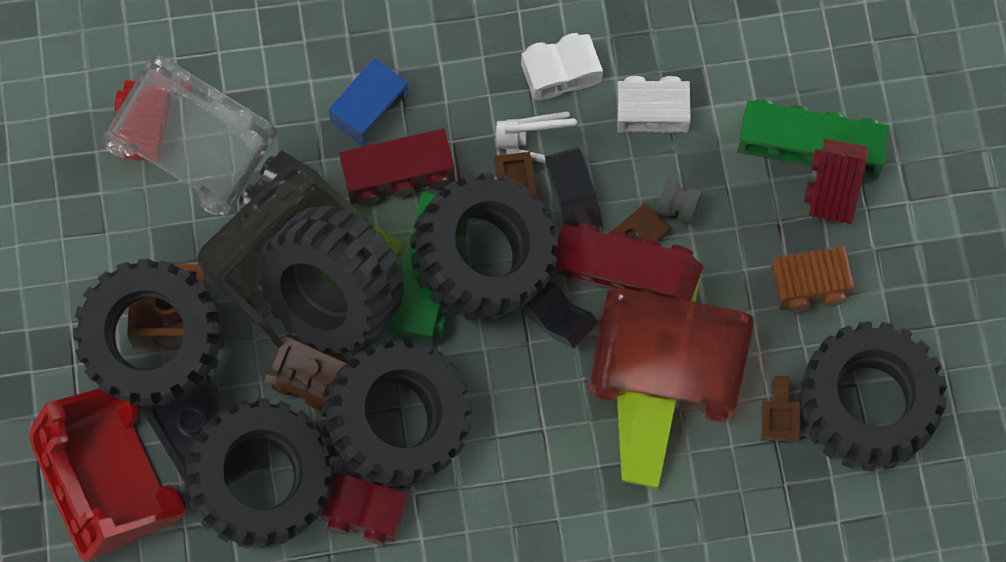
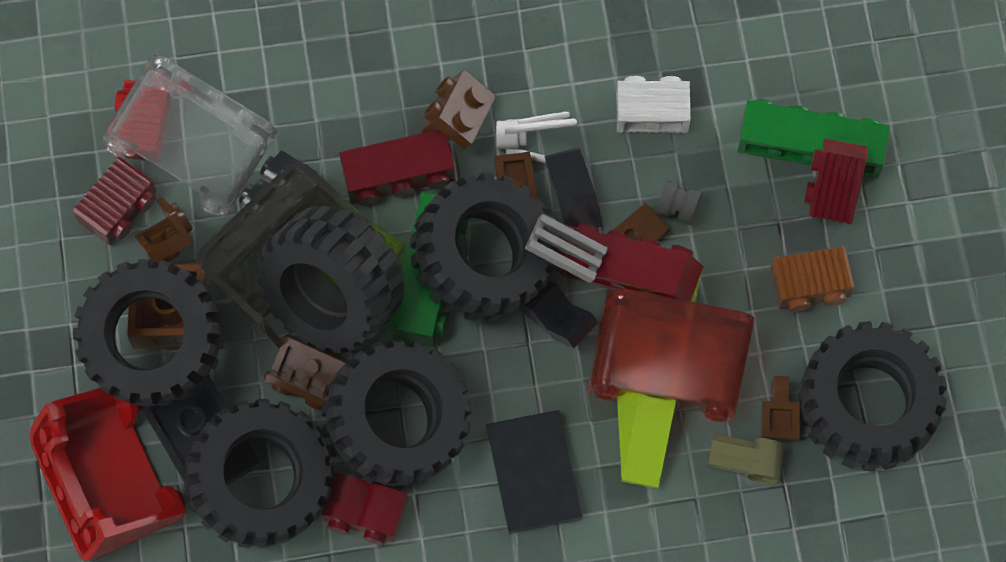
blue panel [329,58,409,147] -> none
white brick [521,33,603,101] -> none
none -> dark red brick [73,157,157,245]
none -> reddish brown bracket [134,197,193,262]
none -> bracket [420,69,496,150]
none -> black tile [486,410,582,534]
none -> light grey tile [525,214,608,283]
none -> olive piece [707,433,785,484]

